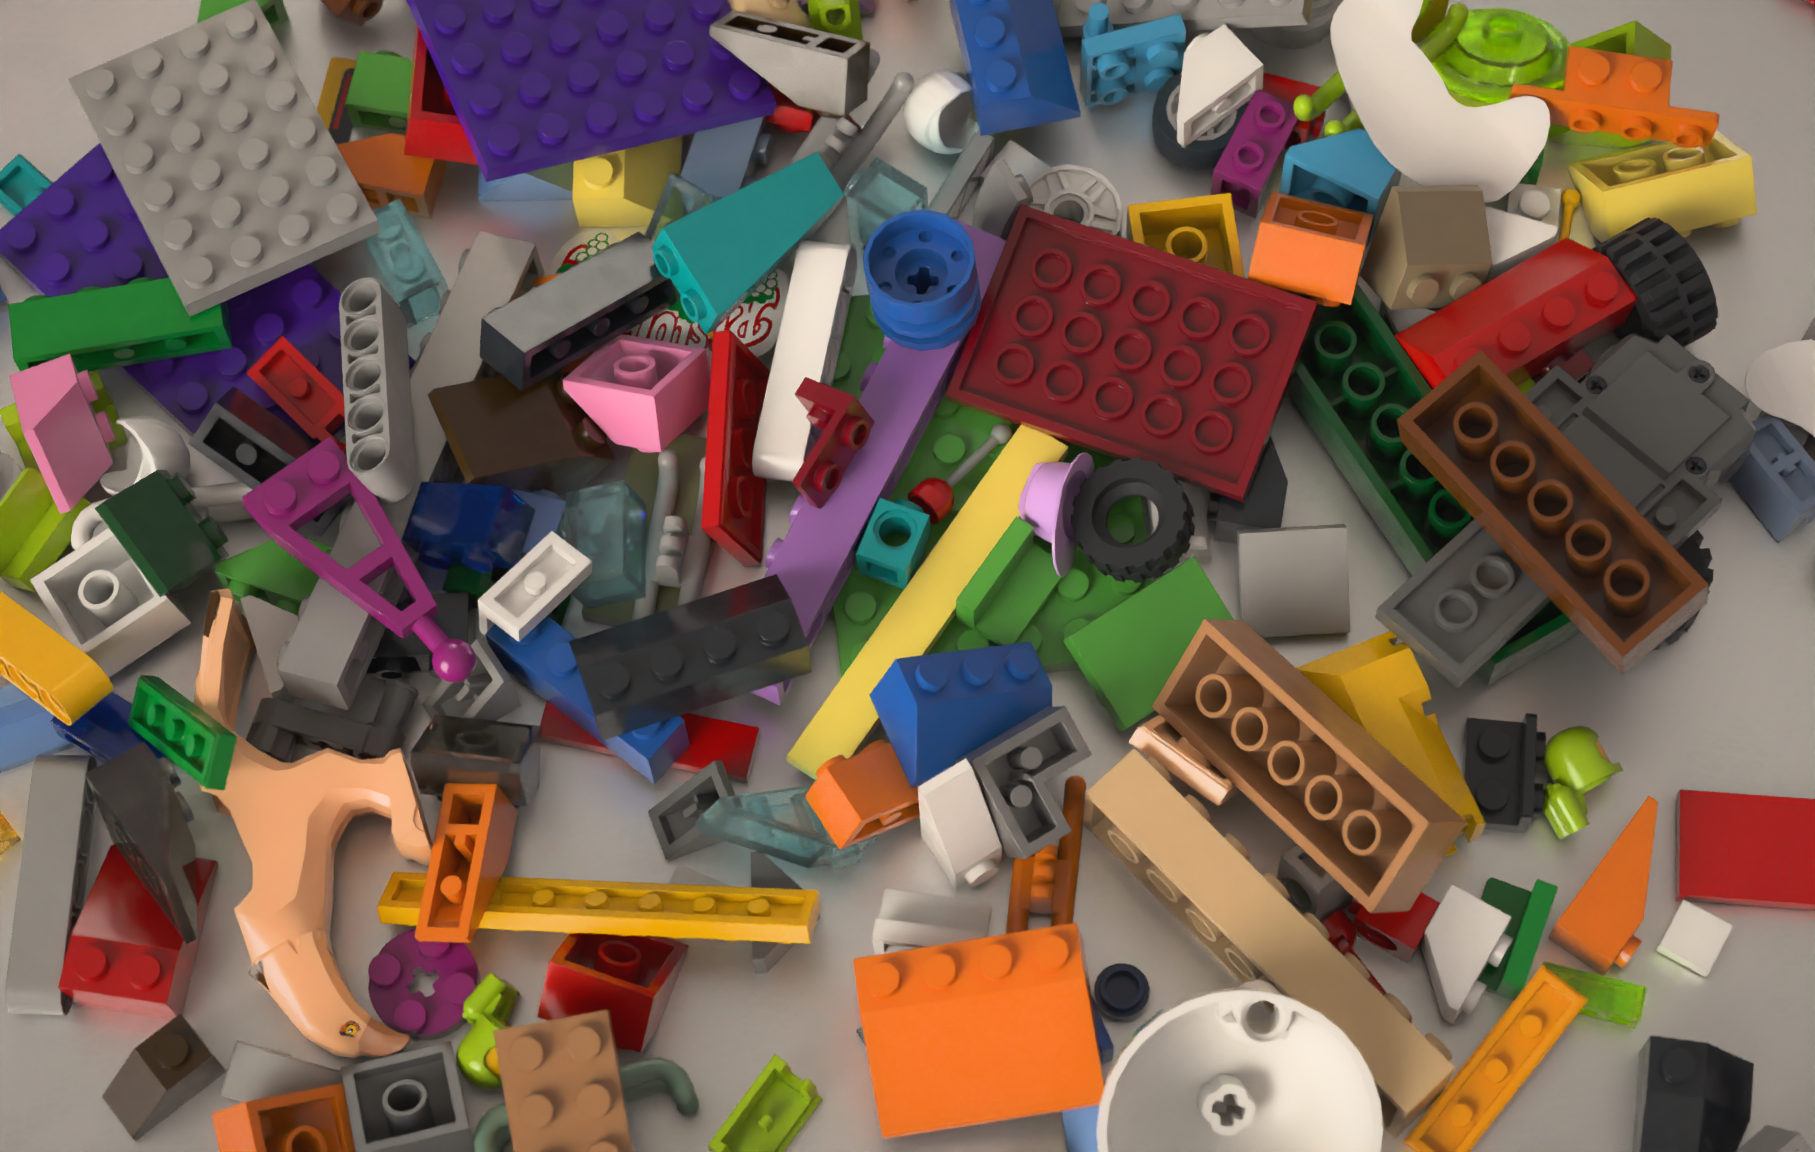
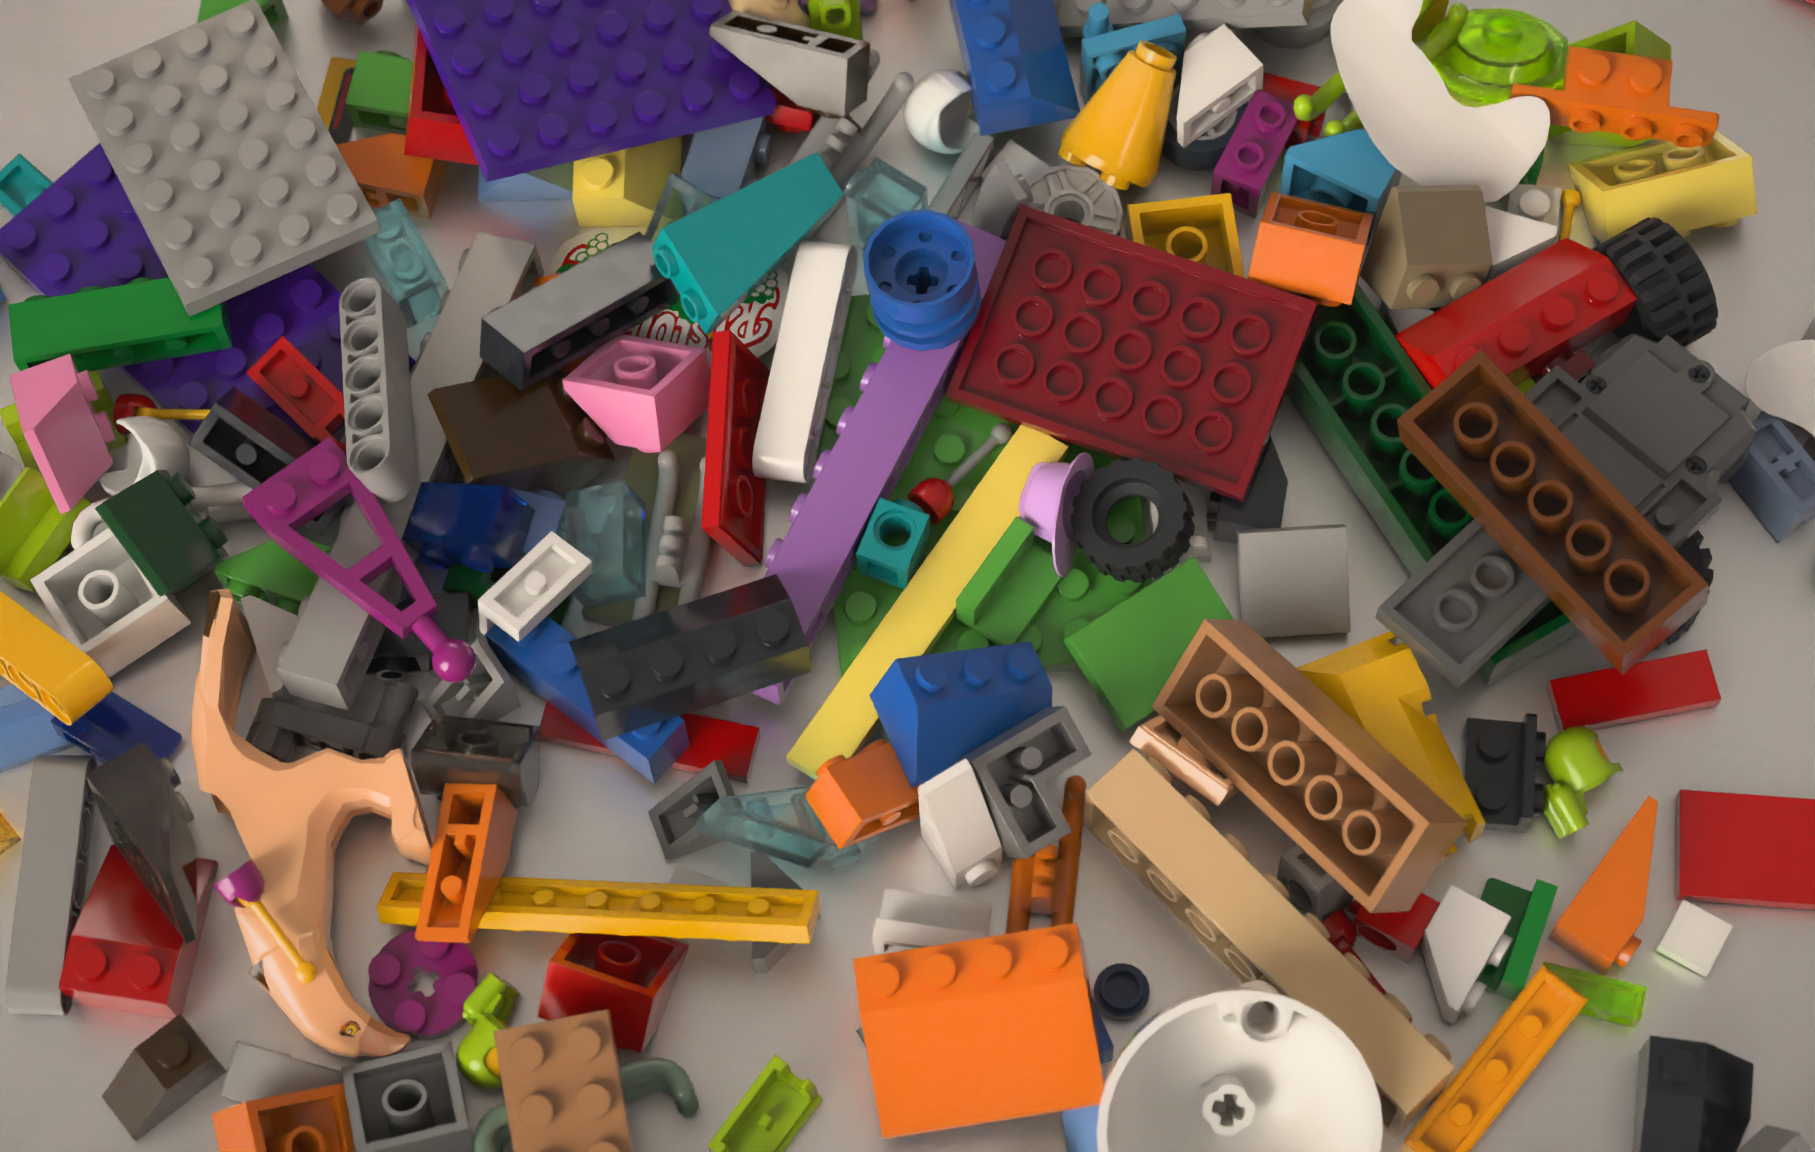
green tile [128,675,237,791] -> none
dark red bracket [793,377,875,509] -> none
none -> hinge [113,394,211,435]
none -> hinge [214,859,317,984]
none -> yellow cone [1058,41,1177,190]
none -> red tile [1547,649,1721,732]

